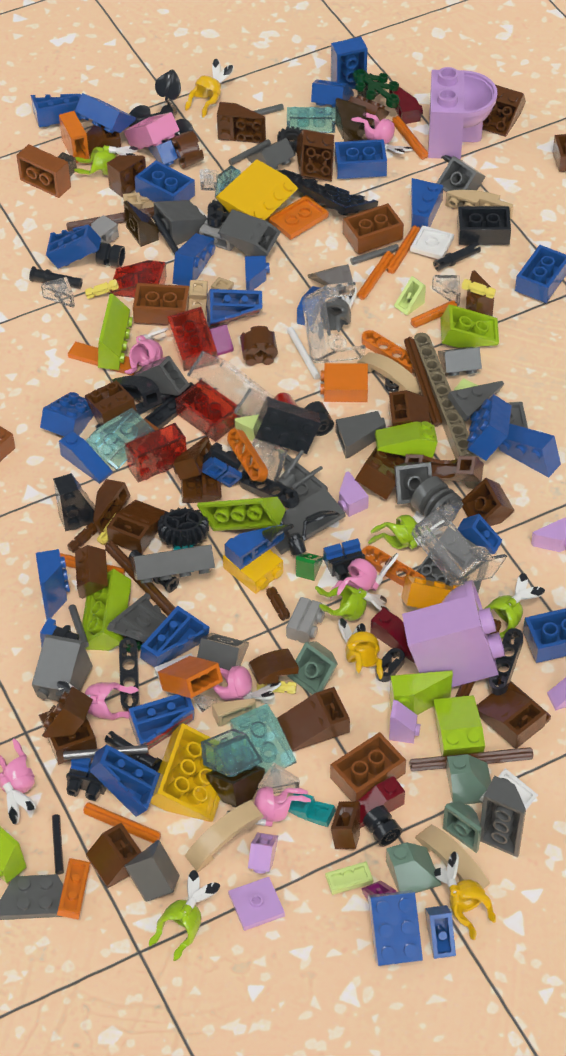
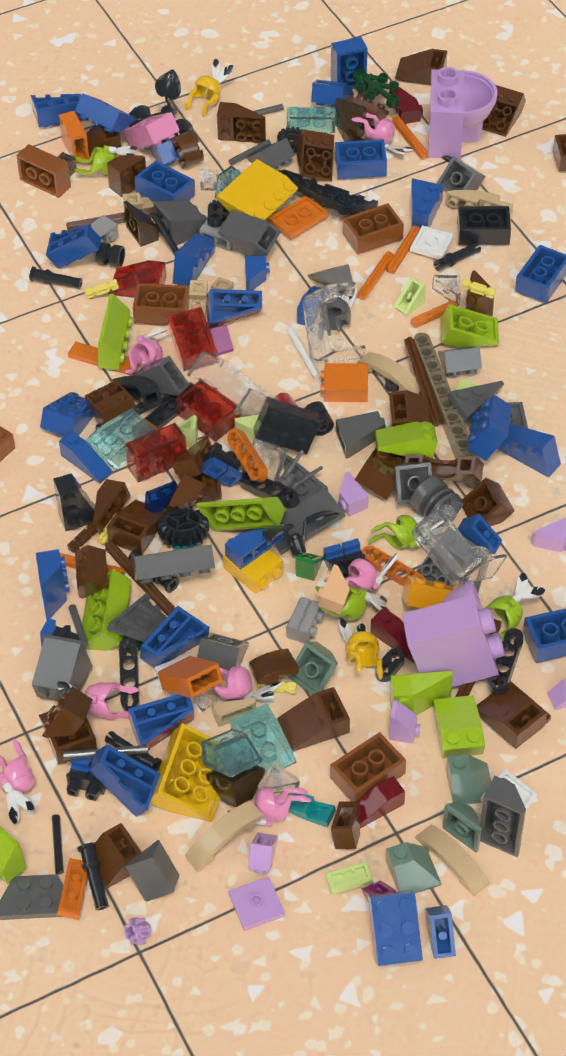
clear slope [41,277,75,308] -> none
orange axle [83,802,161,843] -> none
lime hair [149,870,220,961] -> none
reddish brown brick [240,326,278,366] -> none
reddish brown axle [266,586,290,621] -> none
dark grey bar [350,244,399,265] -> none
orange beam [362,330,414,373] -> none
black wheel [363,805,402,847] -> none
reddish brown axle [409,747,534,771] -> none
yellow hair [434,851,496,940] -> none
none -> black pin [77,842,109,911]
none -> lavender gear [124,917,152,945]
none -> clear blue slope [144,481,177,514]
none -> reddish brown slope [165,474,205,512]
none -> yellowish green slope [168,415,198,447]
none -> light nougat slope [317,564,350,614]
none -> reddish brown slope [395,49,448,84]

